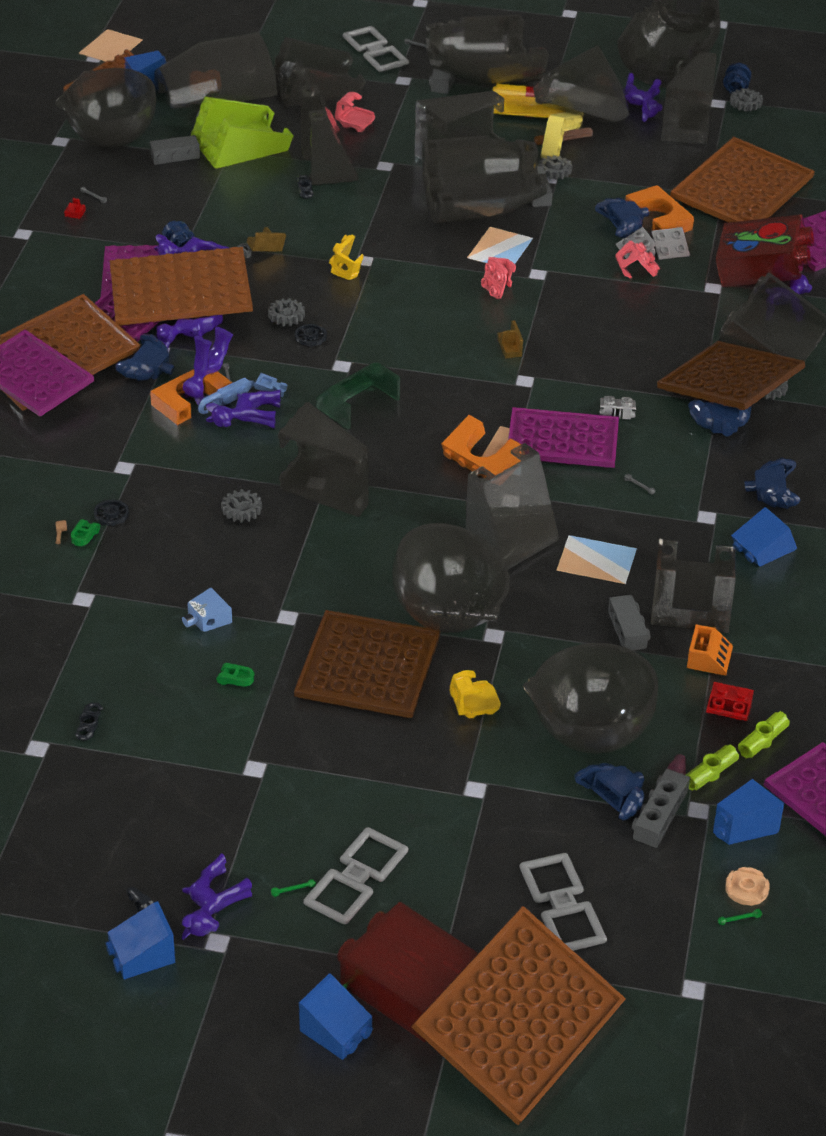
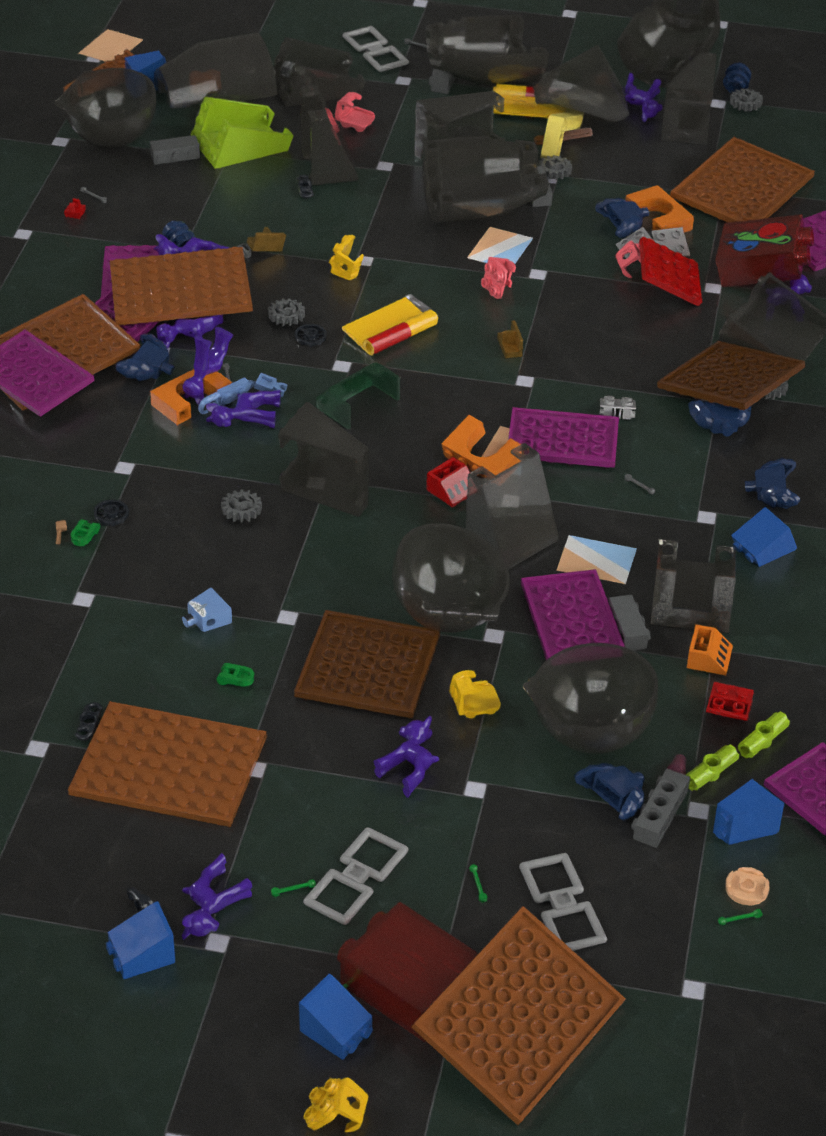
none -> dark orange plate [68,701,267,827]
none -> yellow piece [304,1077,369,1132]
none -> yellow door [342,297,438,356]
none -> dark purple animal [374,715,439,798]
none -> dark grey axle [405,294,431,313]
none -> red slope [427,457,479,507]
none -> green hinge [469,864,487,902]
none -> magenta plate [521,569,625,664]
none -> red plate [639,236,702,307]

